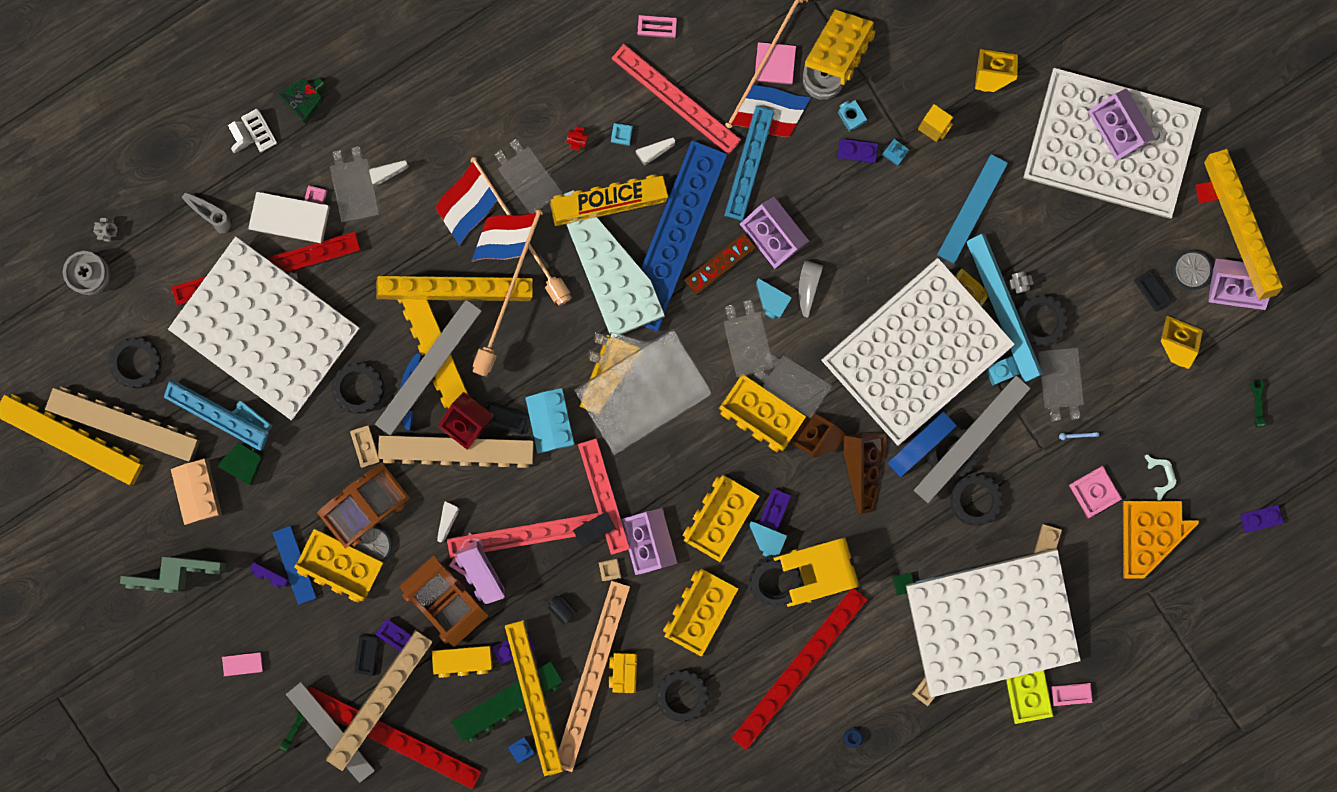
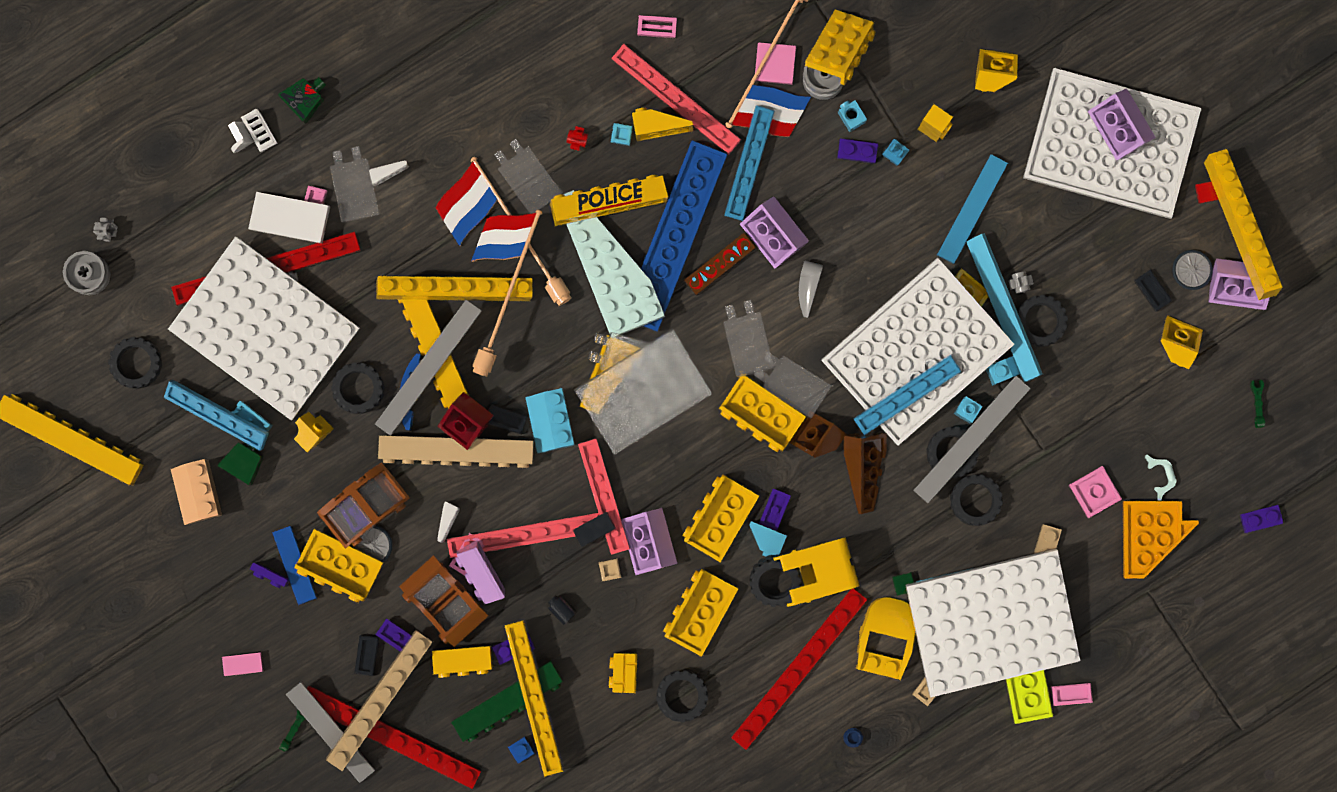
tan brick [45,386,200,462] -> none
sand green bracket [120,557,227,593] -> none
light grey piece [182,193,231,233] -> none
tan plate [350,426,380,468] -> none
light nougat plate [558,581,630,772] -> none
white slope [636,138,675,165] -> none
medium azure slope [756,278,792,320] -> none
blue slope [888,412,957,477] -> none
clear tile [1038,348,1084,422] -> none
light blue hinge [1059,432,1099,440] -> none
none -> yellow brick [294,412,334,452]
none -> yellow slope [632,108,693,141]
none -> dark azure tile [854,355,961,435]
none -> yellow slope [856,597,916,680]
none -> medium azure brick [954,396,983,424]

